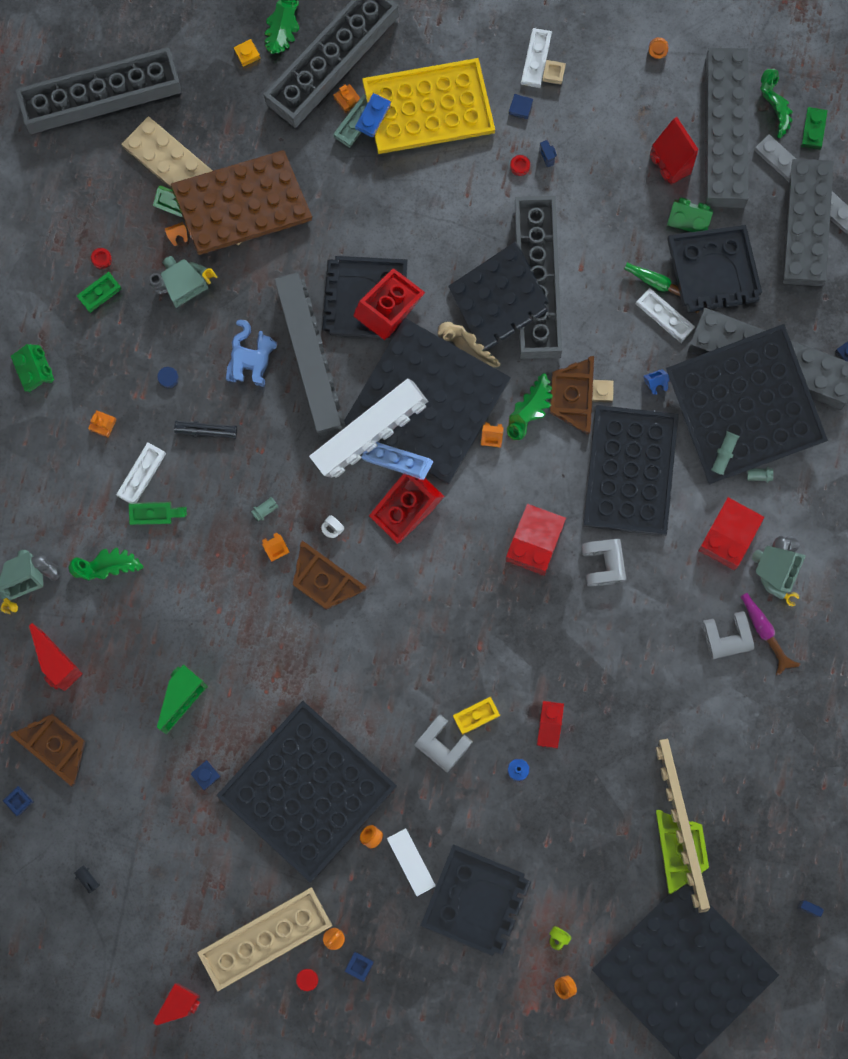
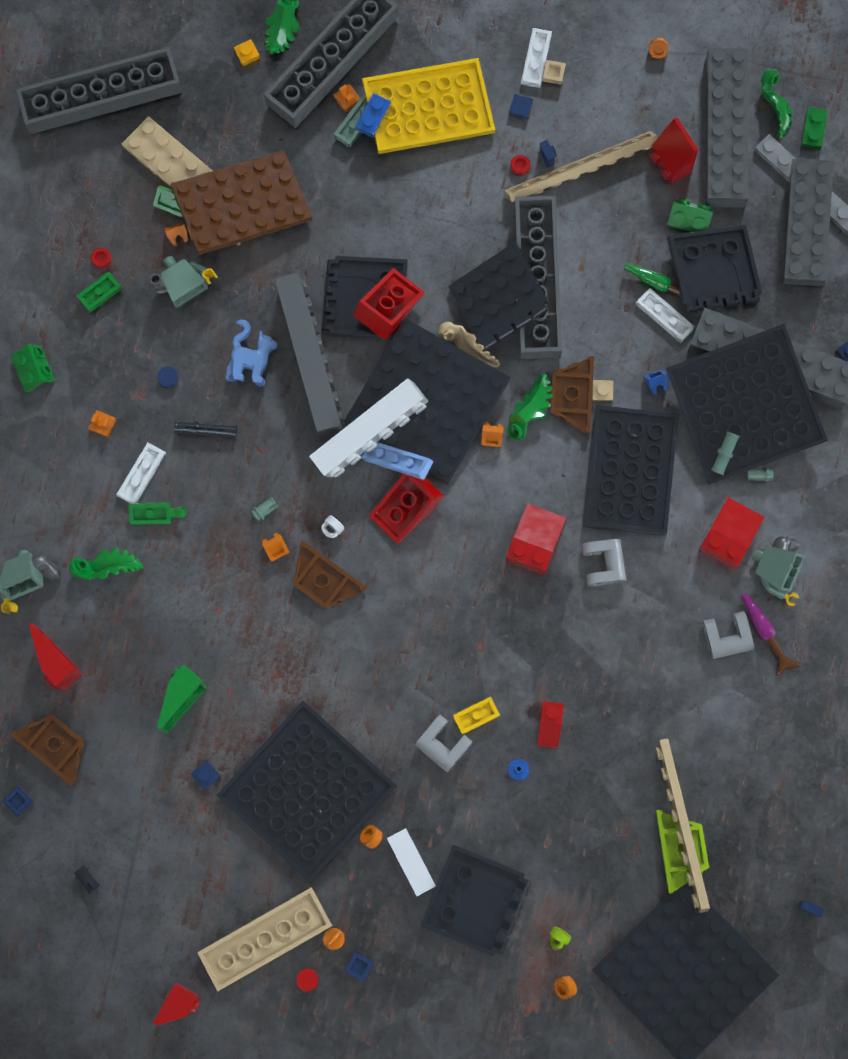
none -> tan plate [504,131,657,202]

